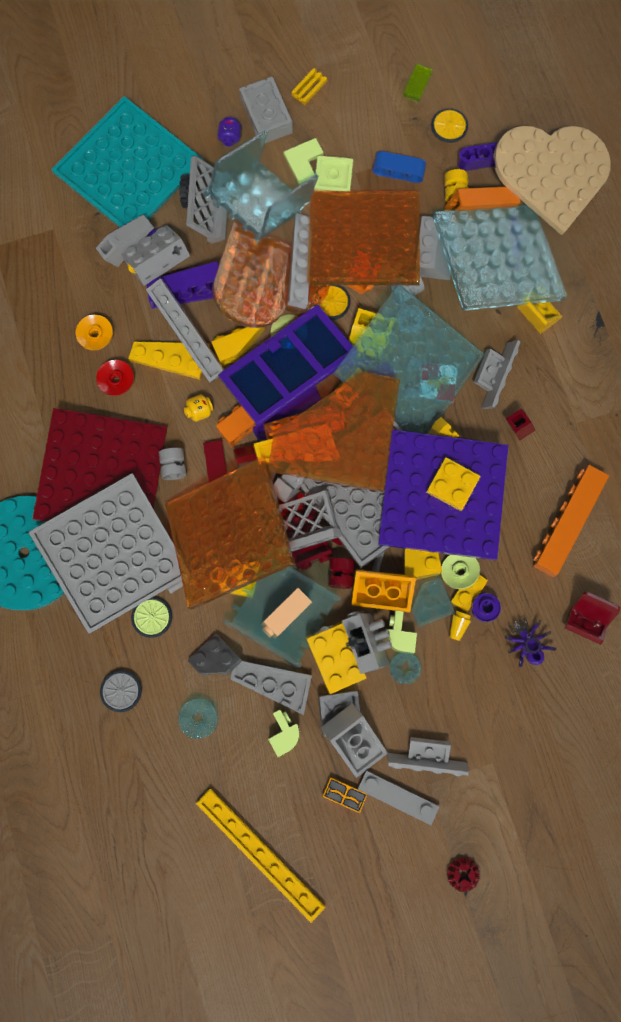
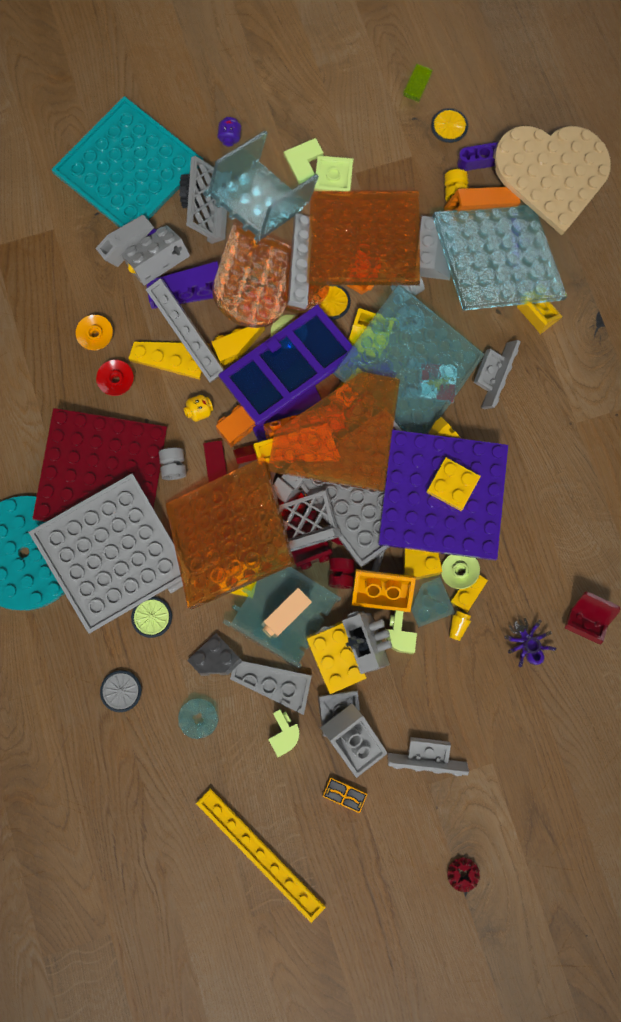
light grey piece [239,76,293,145] -> none
yellow tile [291,68,327,105] -> none
light grey plate [358,771,439,825] -> none
blue beam [372,151,426,183] -> none
clear light blue gear [390,653,421,684] -> none
dark purple plate [471,593,501,622] -> none
dark red brick [506,408,536,441] -> none
orange brick [533,465,609,578] -> none

